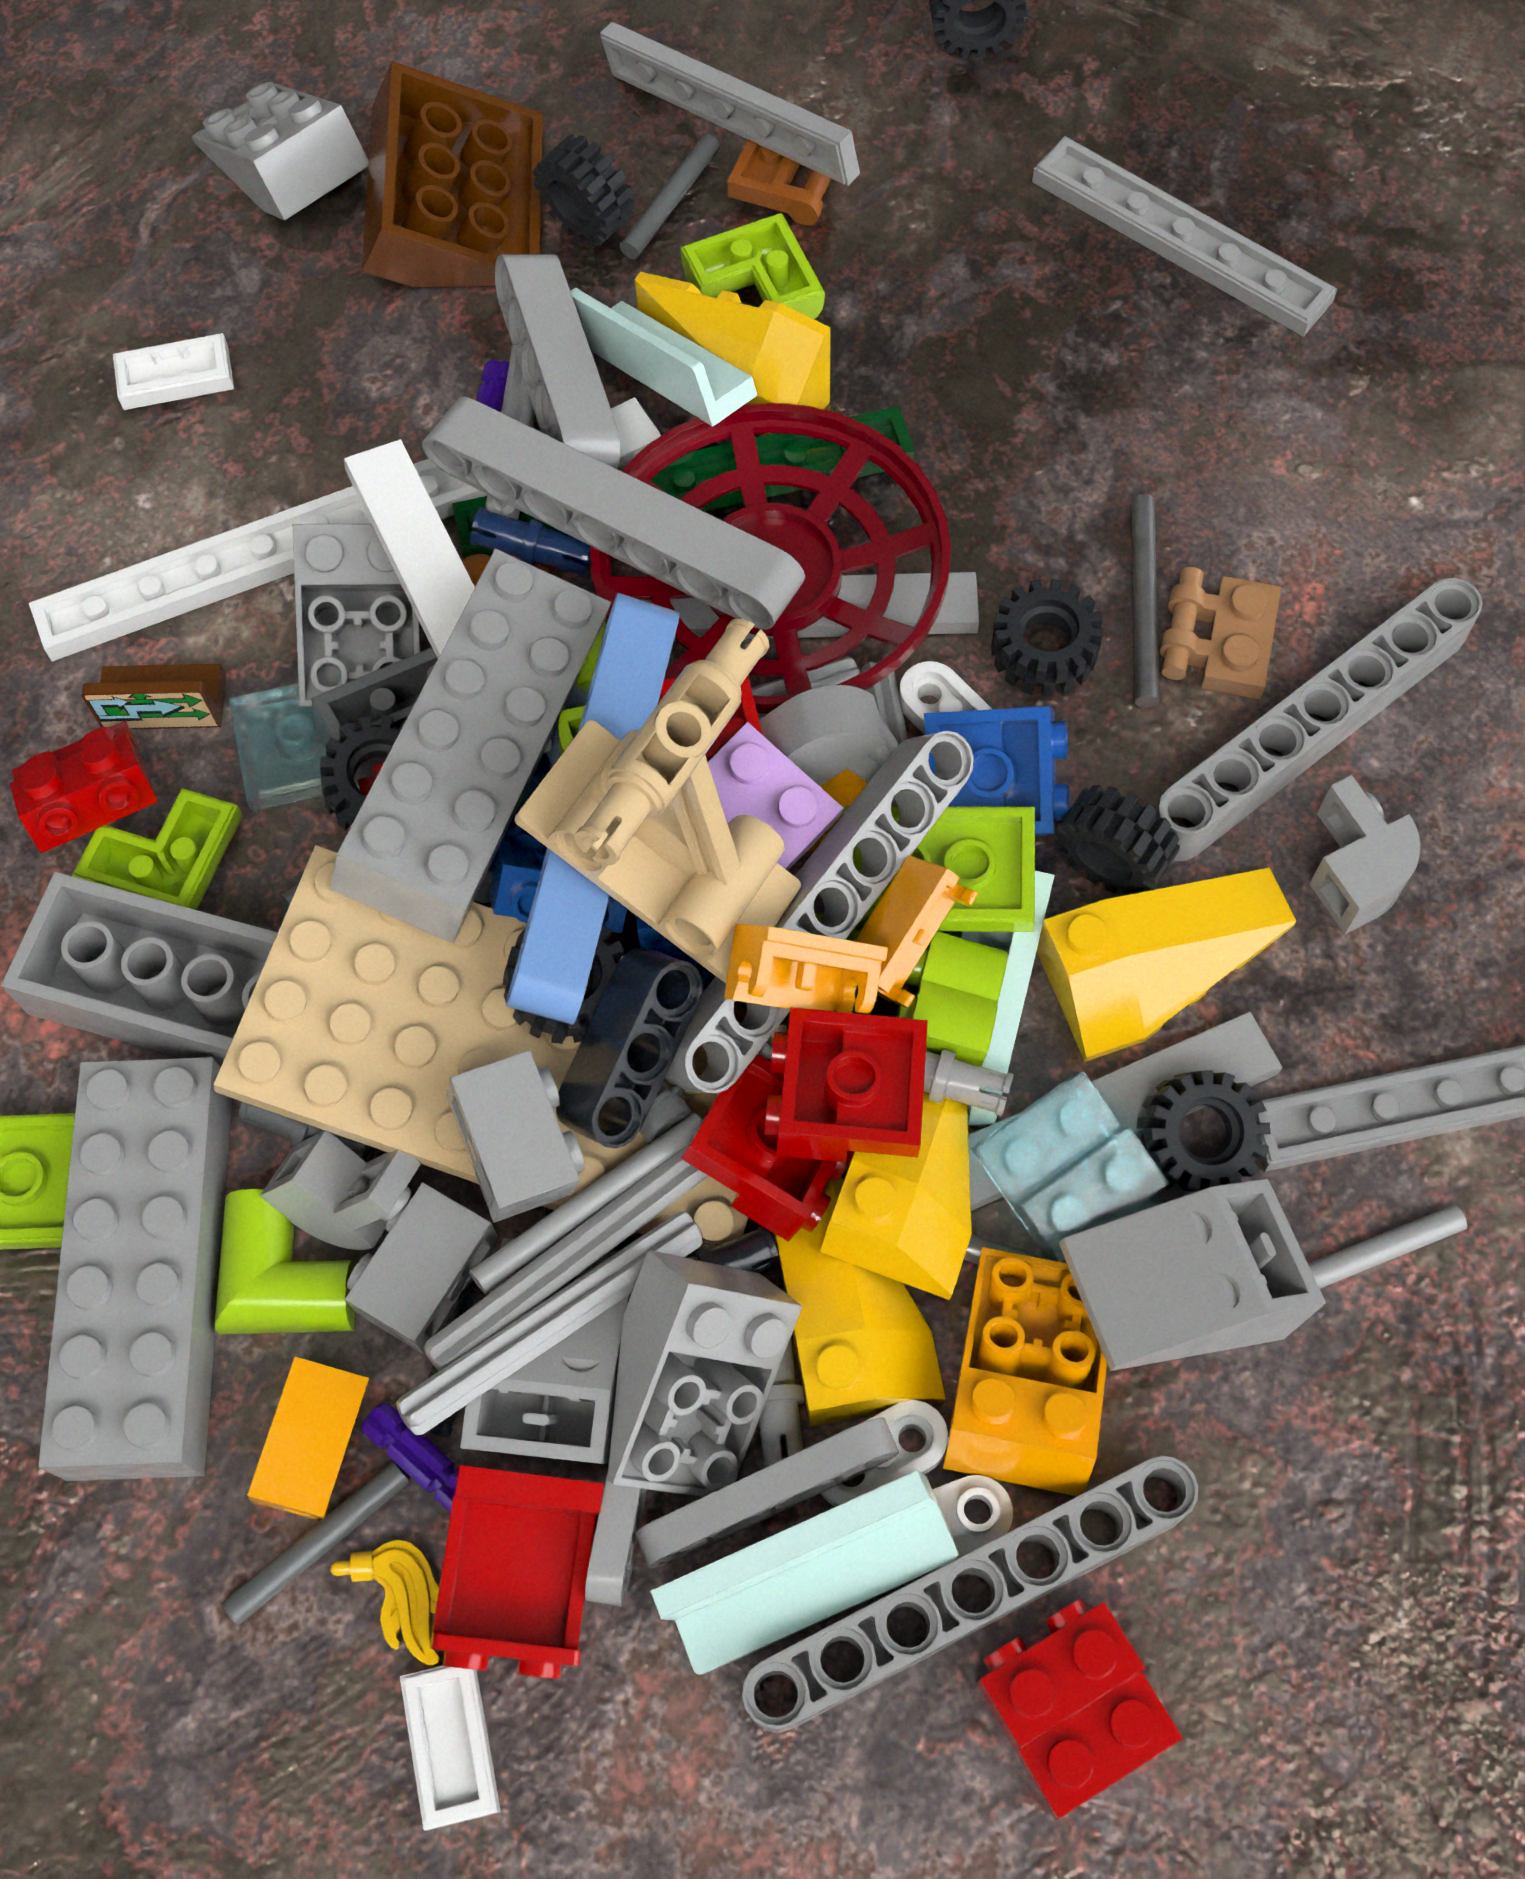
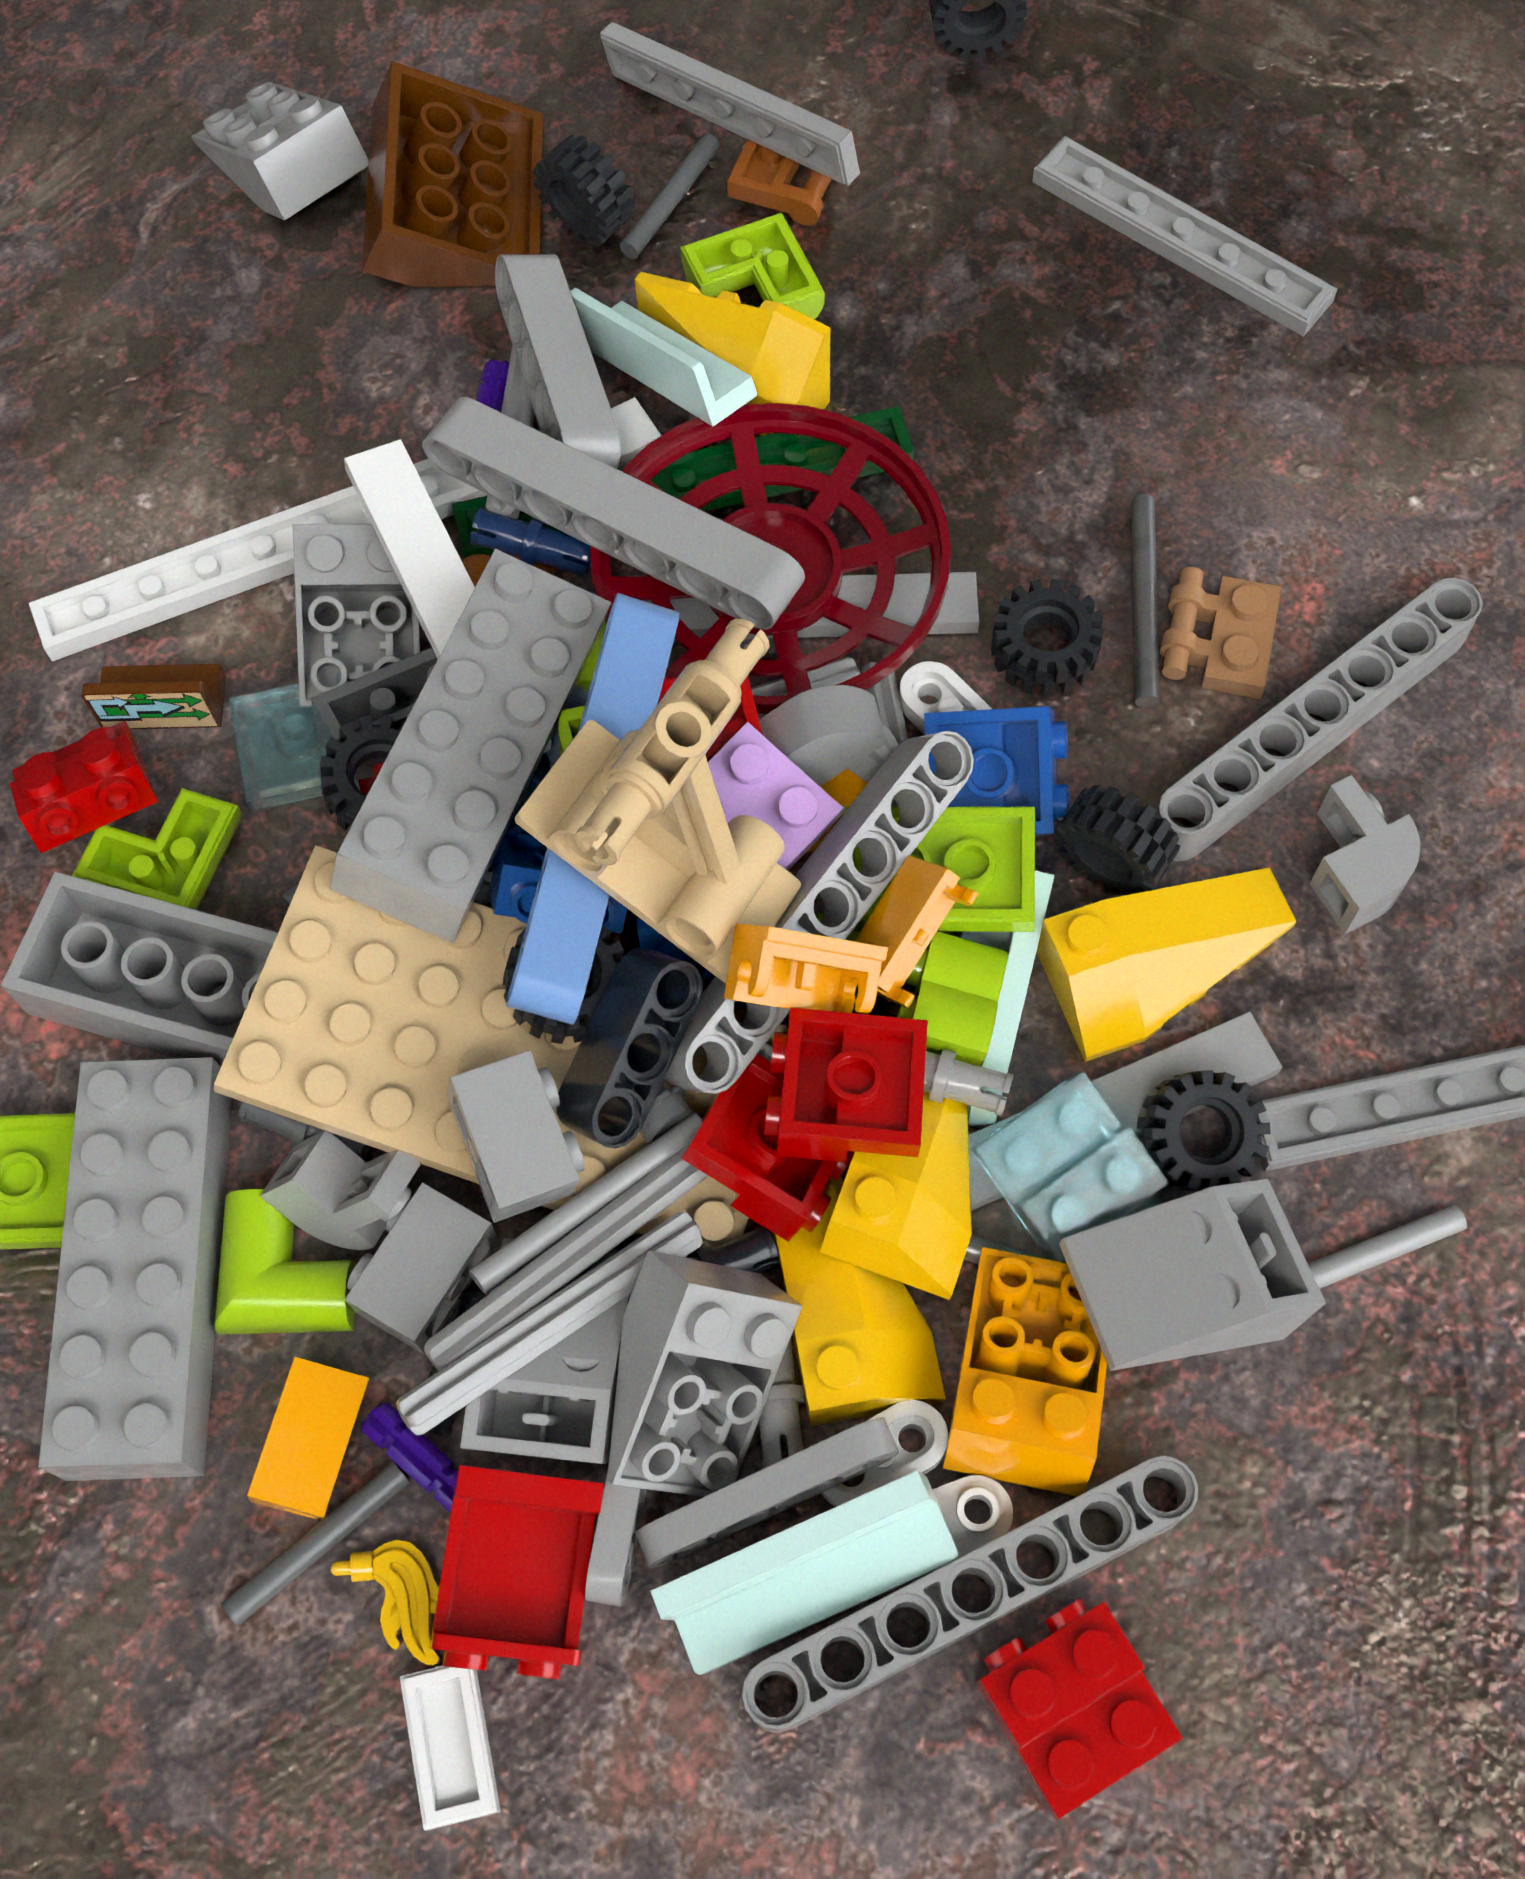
white plate [113,333,234,410] -> none

